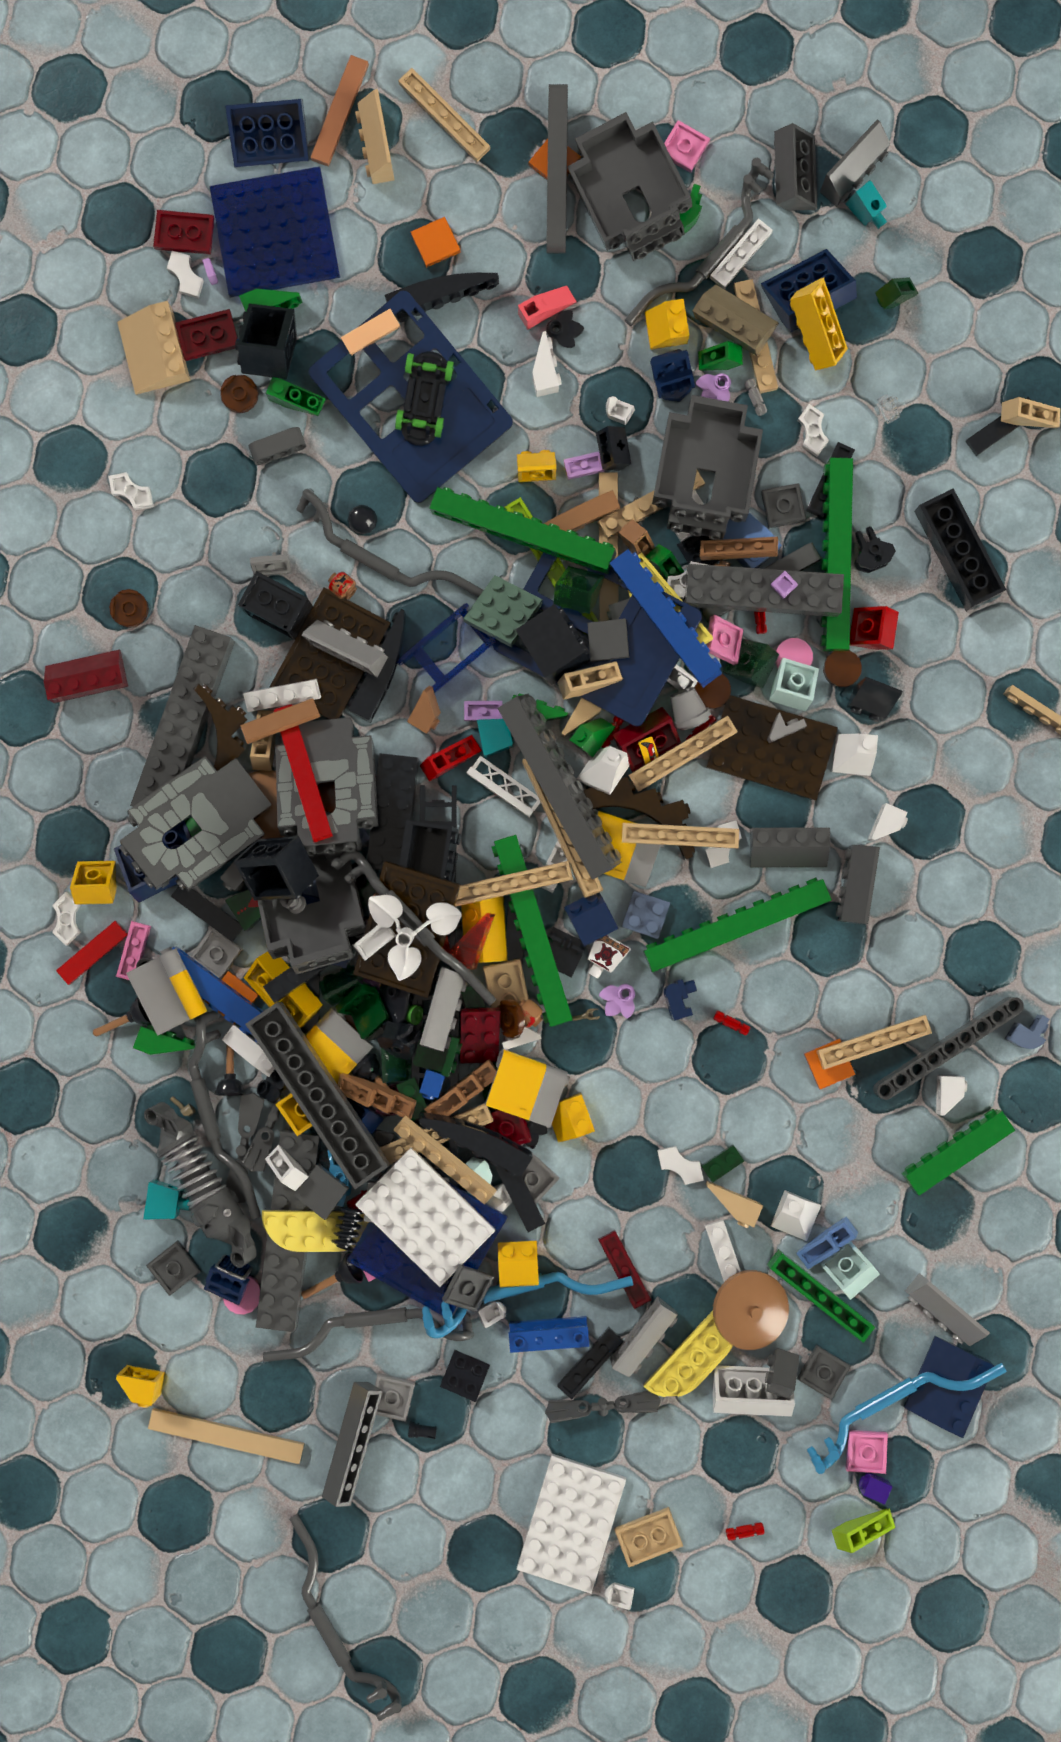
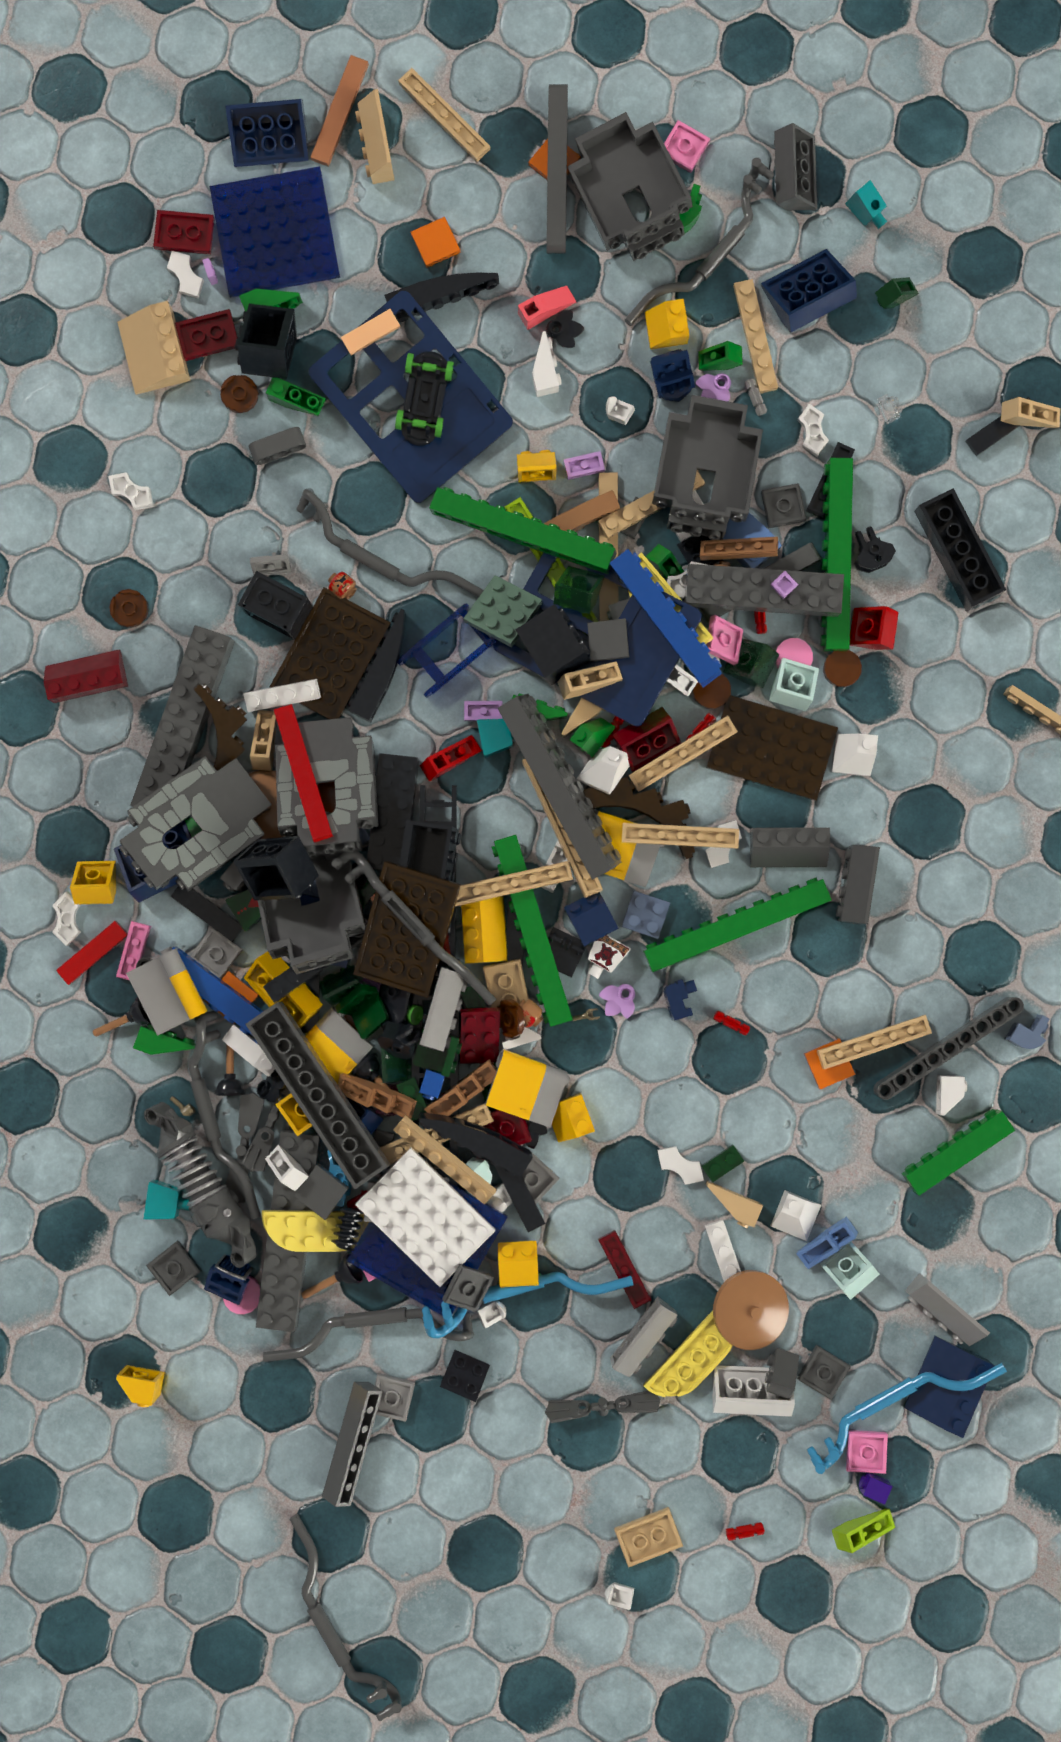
tan tile [148,1408,305,1464] -> none
medium nougat tile [240,698,320,744] -> none
light grey bush [280,896,306,914] -> none
light grey slope [302,620,388,677] -> none
black hair [347,505,377,534] -> none
white tile [353,925,396,961] -> none
white plant [368,895,462,981] -> none
medium nougat slope [407,685,441,734] -> none
black pin [408,1421,437,1439] -> none
clear red slope [450,913,495,970] -> none
white fence [467,756,541,818] -> none
blue fence [509,1316,589,1353] -> none
white plate [517,1454,626,1594] -> none
black tile [557,1327,624,1400] -> none
black brick [596,426,631,471] -> none
medium nougat slope [619,519,655,556] -> none
sticker [638,737,659,765] -> none
light grey piece [670,687,711,730] -> none
dark tan slope [692,285,779,356] -> none
white plate [710,218,773,289] -> none
light grey slope [767,712,807,743] -> none
green brick [767,1249,875,1343] -> none
yellow slope [790,278,848,371] -> none
slope [820,119,890,207] -> none
black slope [847,677,903,722] -> none
white slope [868,803,908,841] -> none

